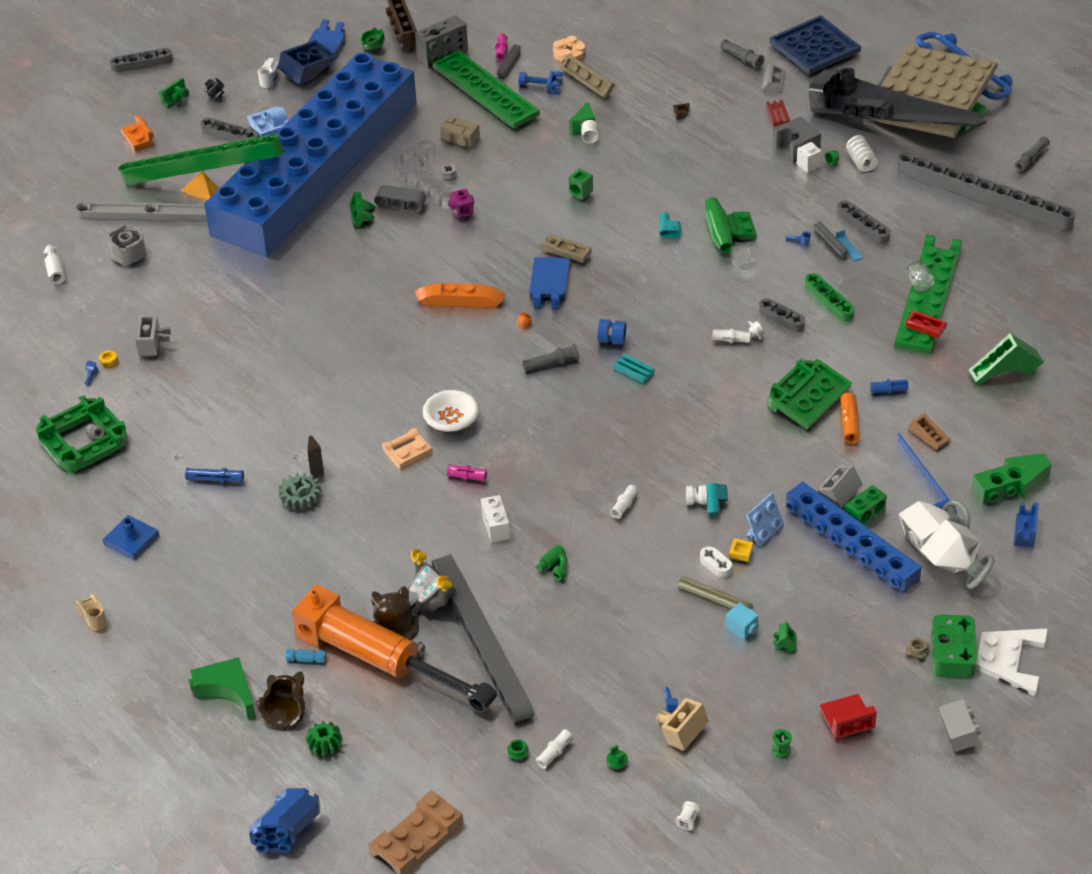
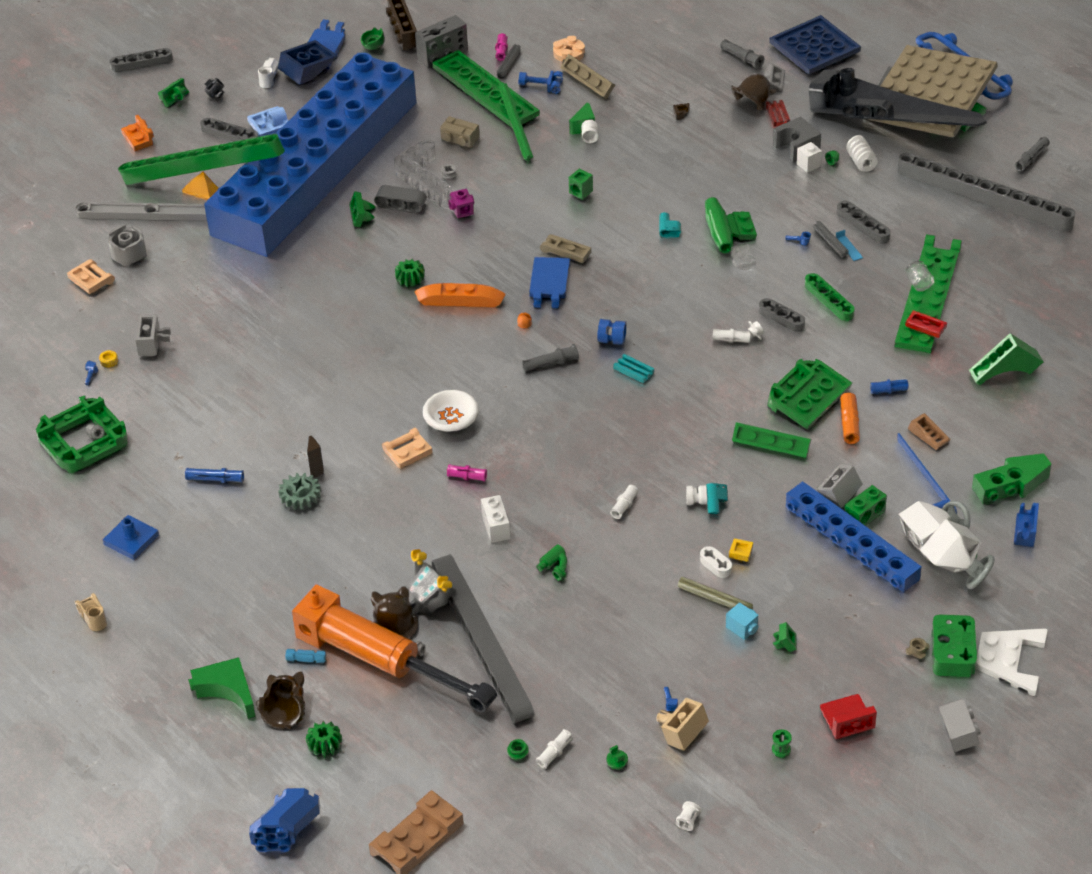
white wheel [43,244,65,284] -> none
light blue hinge [746,493,784,547] -> none
none -> light nougat plate [67,259,115,294]
none -> green gear [395,258,425,287]
none -> green axle [498,82,533,161]
none -> dark brown hair [731,74,777,111]
none -> green plate [732,422,812,458]

